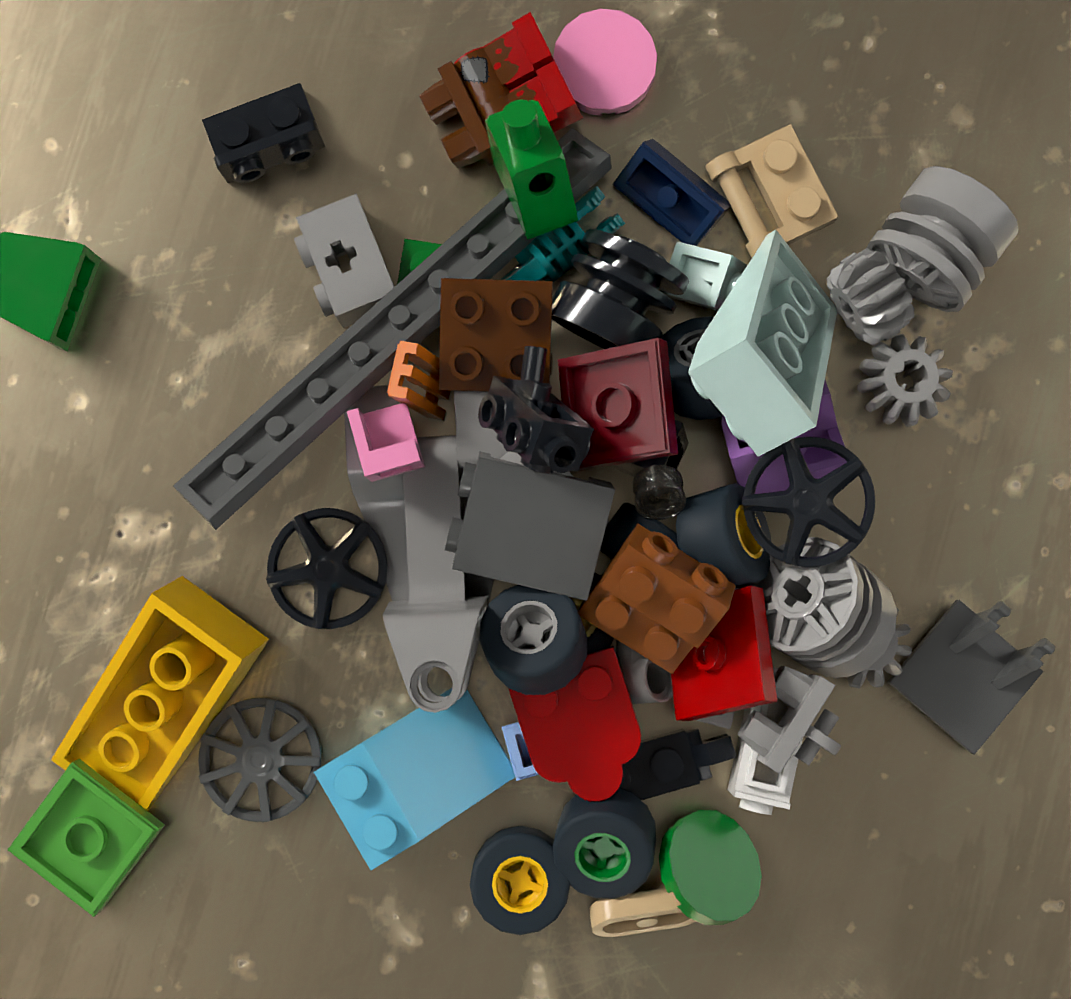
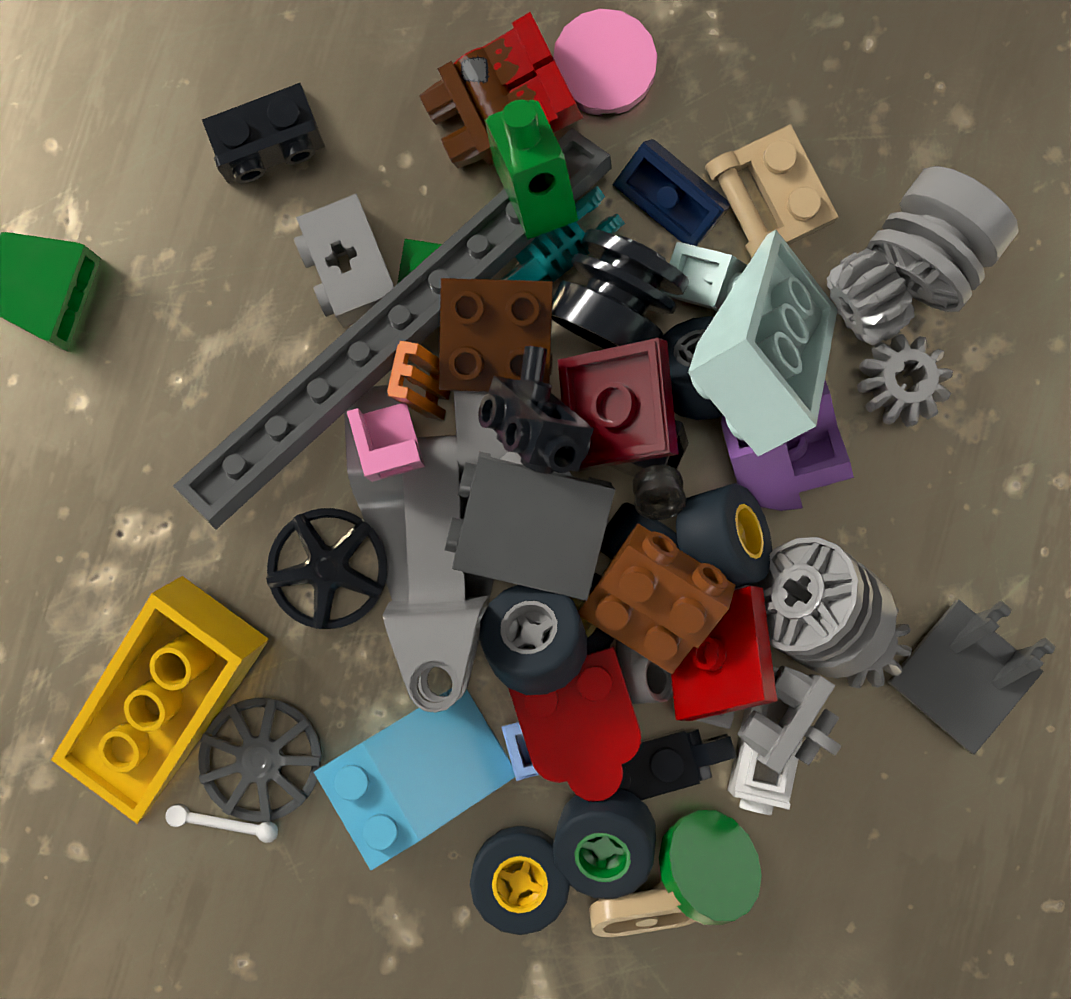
bright green plate [8,759,165,917] -> none
black wheel [742,437,876,567] -> none
none -> white hinge [166,804,278,843]

